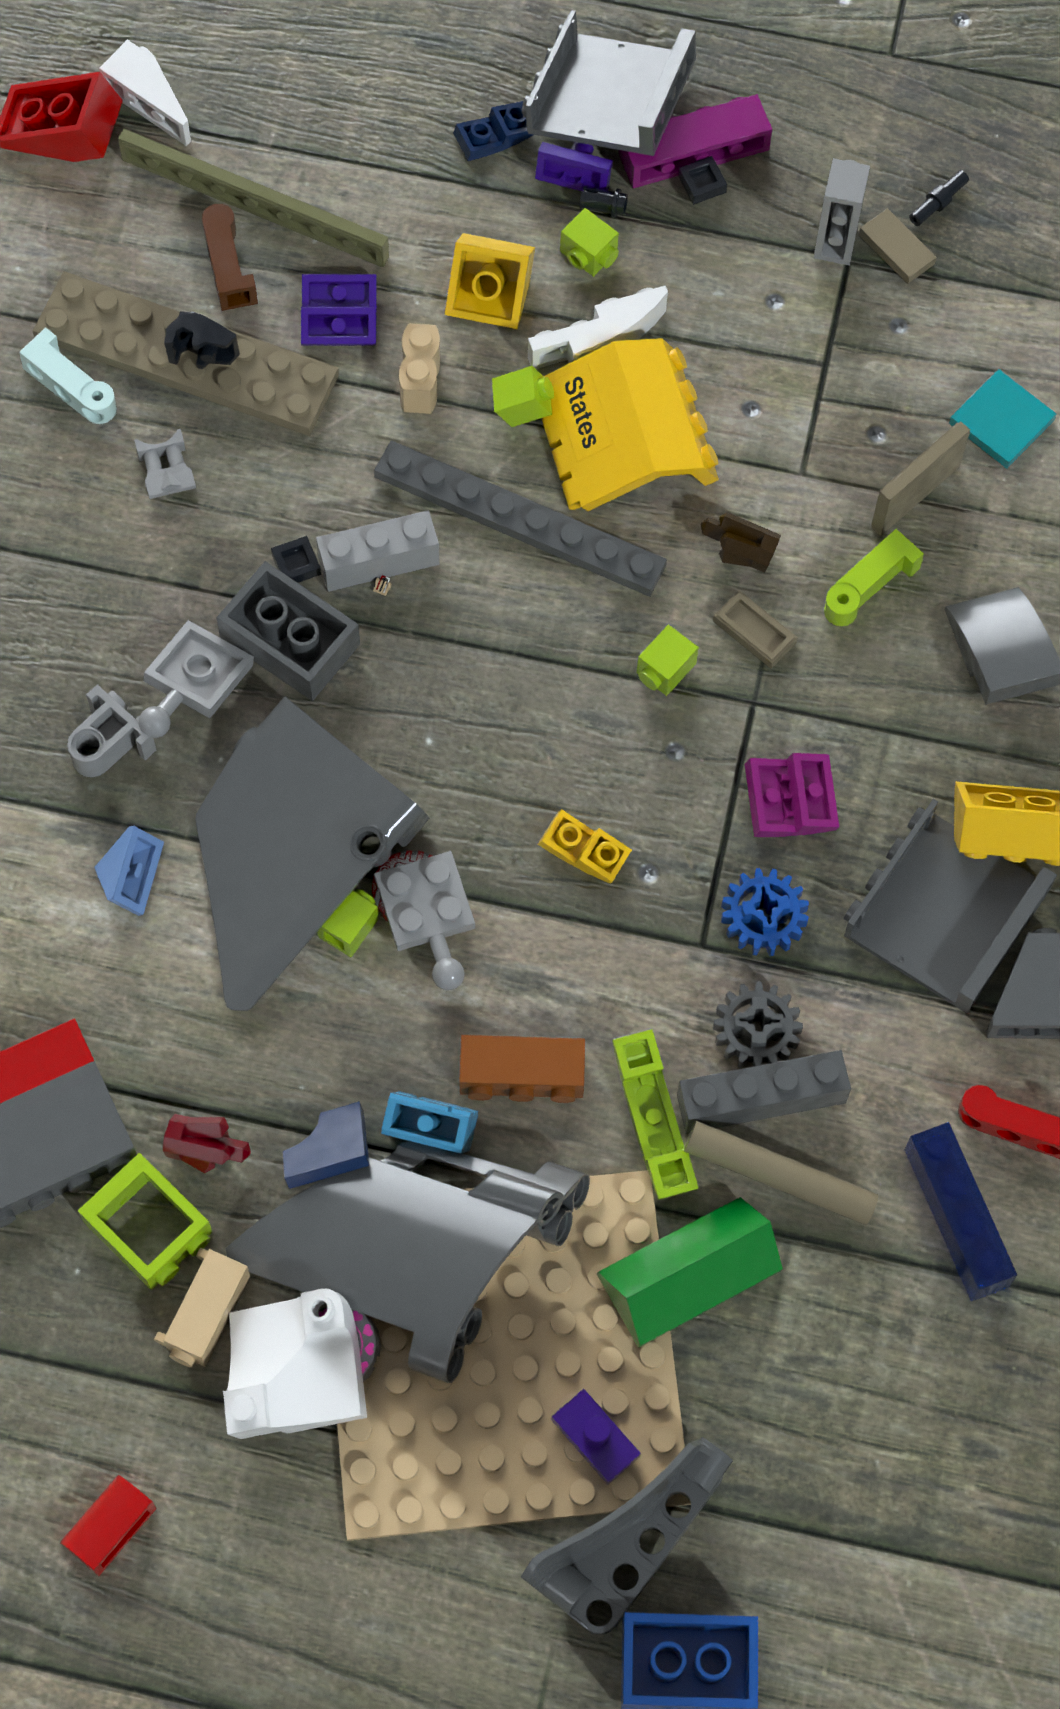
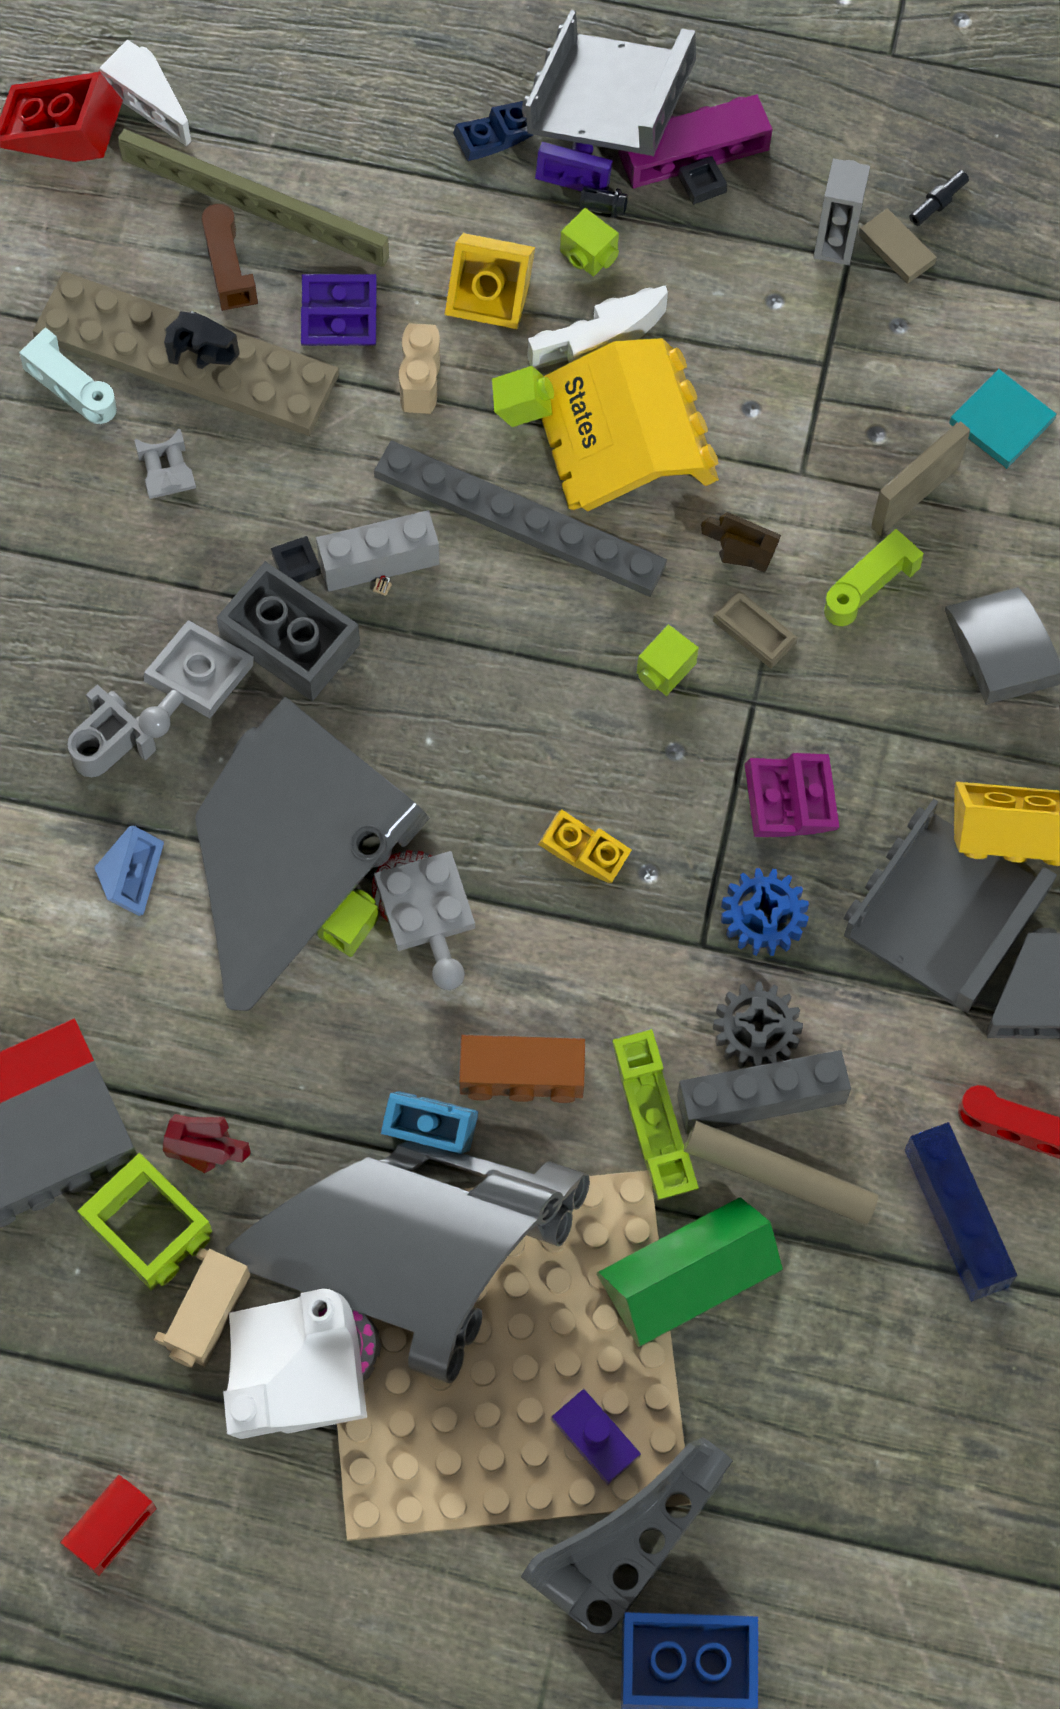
tile [283,1101,369,1189] -> none

